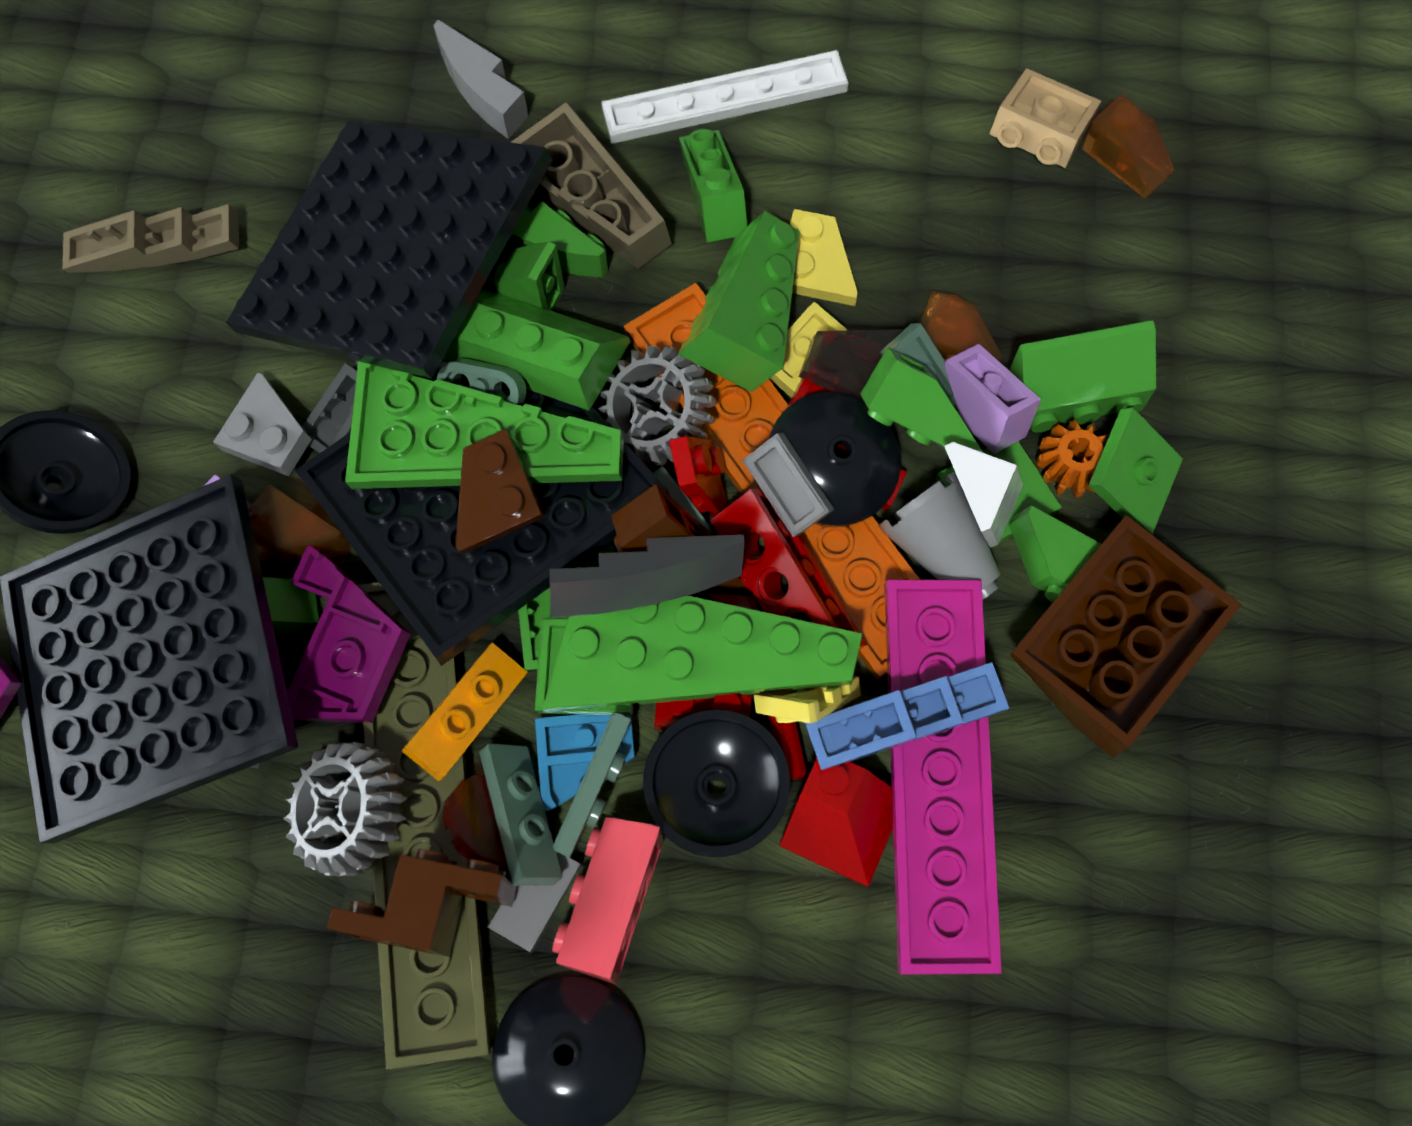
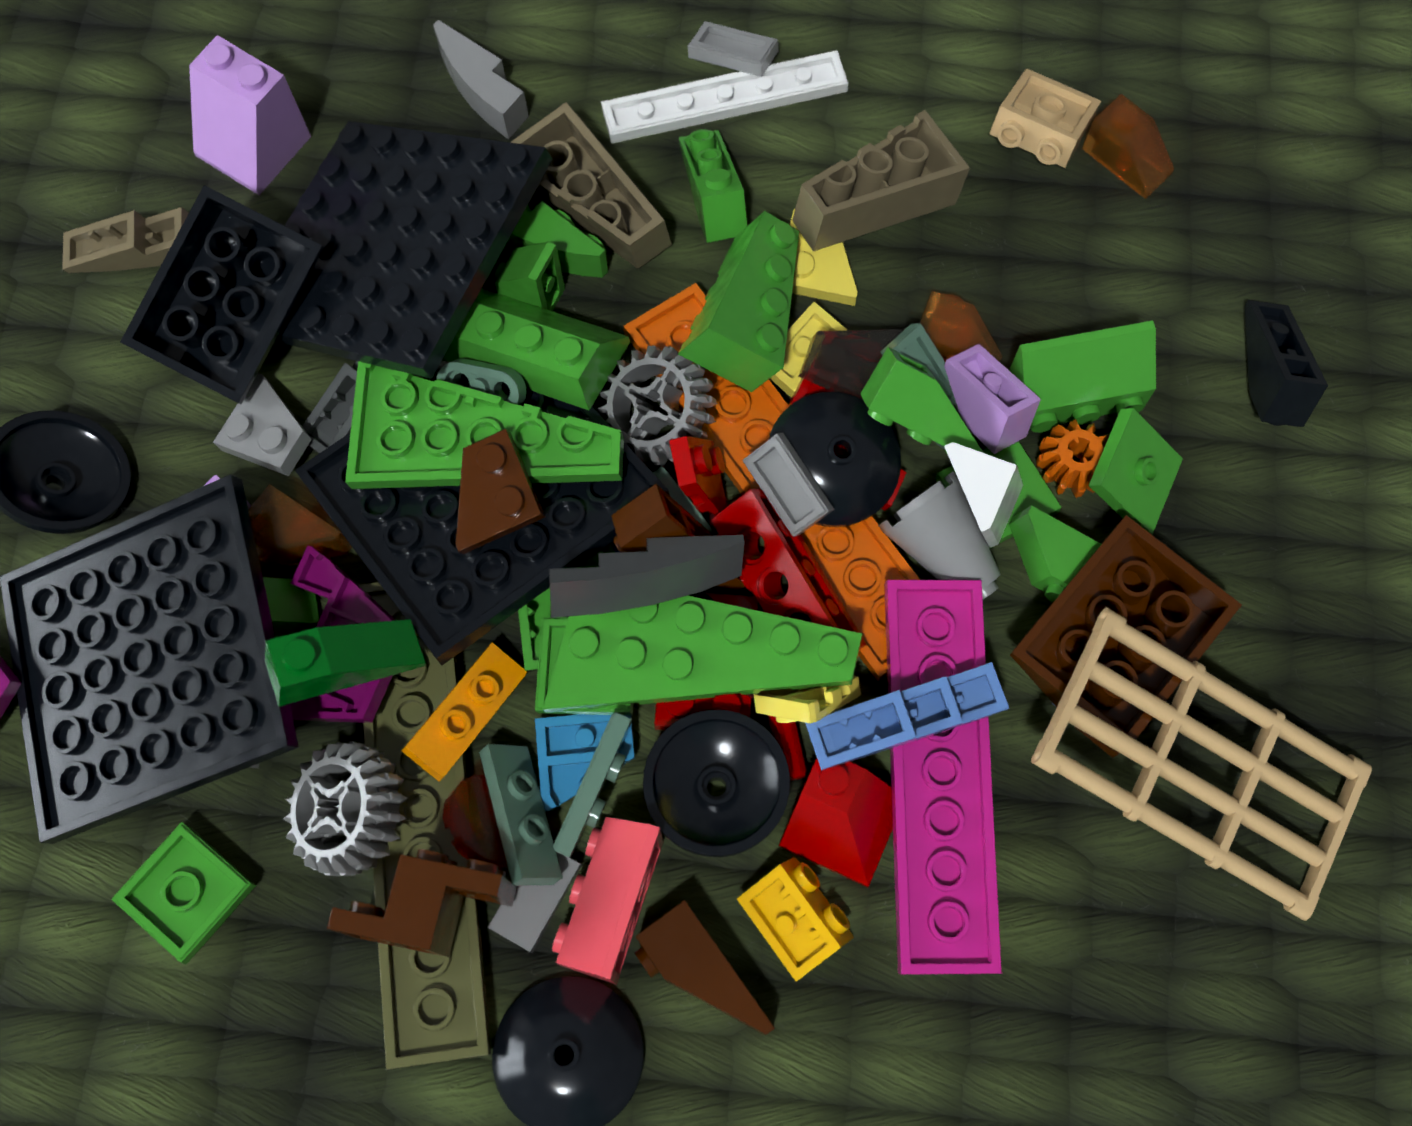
none -> bright green plate [111,822,256,964]
none -> black slope [120,185,324,404]
none -> lavender slope [189,35,311,195]
none -> green slope [265,619,426,707]
none -> reddish brown slope [634,900,775,1035]
none -> light grey tile [687,22,778,77]
none -> yellow bracket [737,857,854,982]
none -> dark tan wedge [792,110,970,251]
none -> tan door [1031,607,1372,921]
none -> black slope [1245,300,1328,427]

